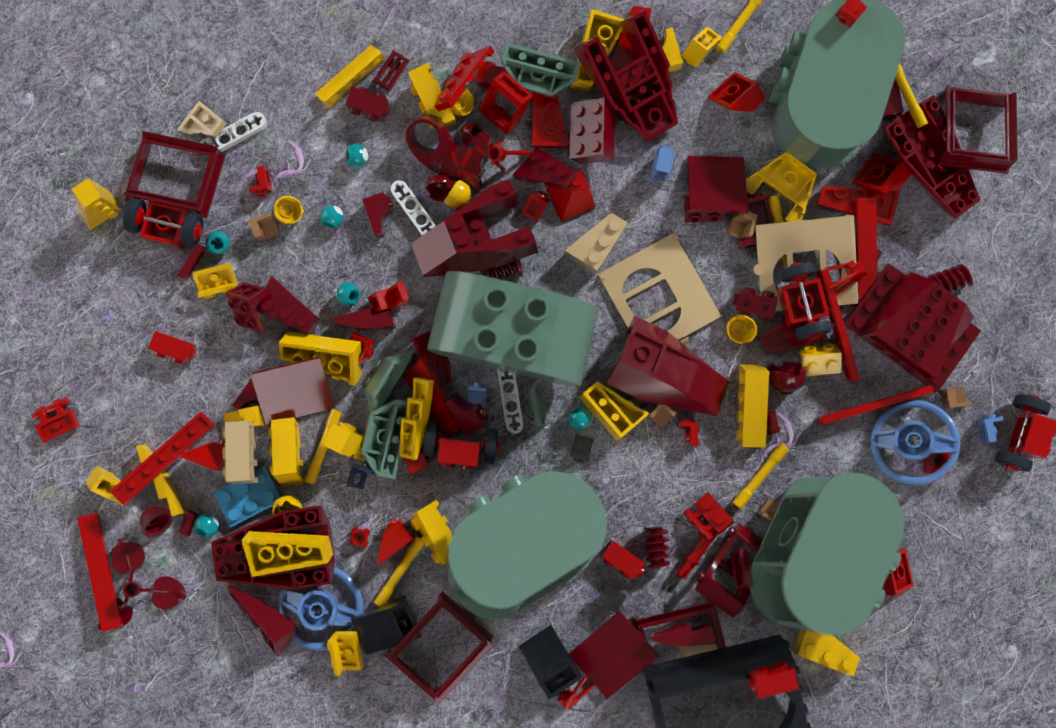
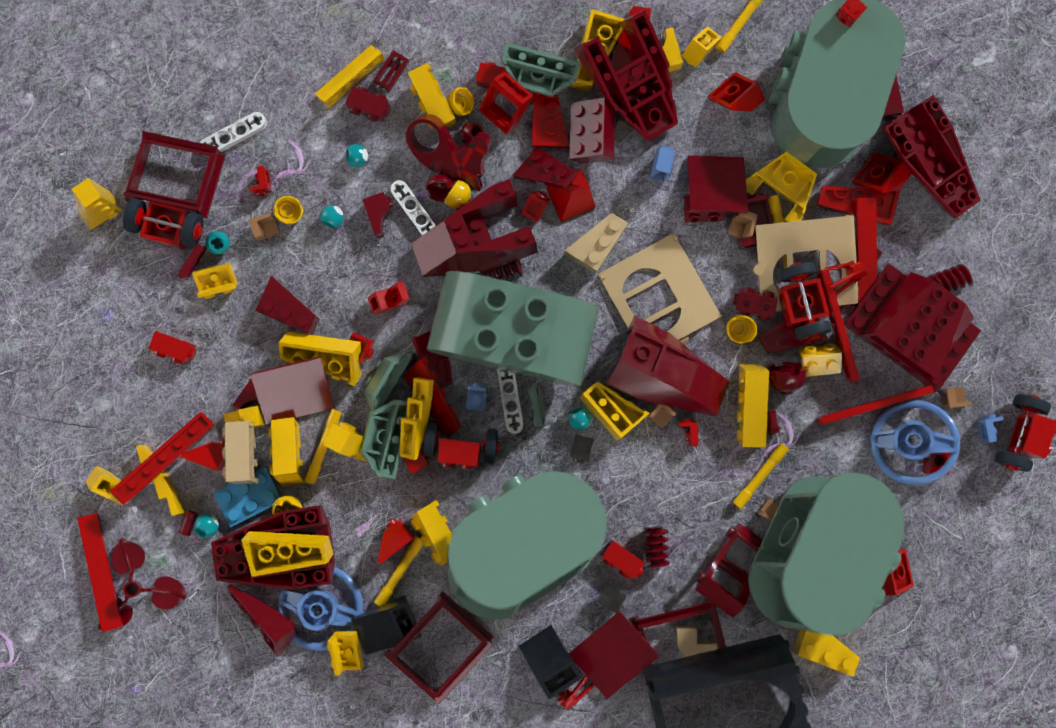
red plate [31,397,81,443] -> none
dark red piece [139,506,172,538] -> none
tan wing [177,101,227,138] -> none
dark red bracket [225,282,269,332] -> none
dark red slope [332,308,396,330] -> none
teal piece [336,282,360,306] -> none
dark blue bracket [347,462,375,489] -> none
red plate [349,527,370,548] -> none
red wing [434,46,495,112] -> none
dark red arch [445,392,489,435] -> none
red plant [488,140,531,171] -> none
dark red slope [650,621,716,646] -> none
red pin [676,529,718,580] -> none
red plate [683,492,734,542] -> none
dark red tile [731,548,754,592] -> none
red brick [748,662,798,699] -> none
yellow piece [895,63,928,128] -> none
dark red piece [939,85,1018,174] -> none

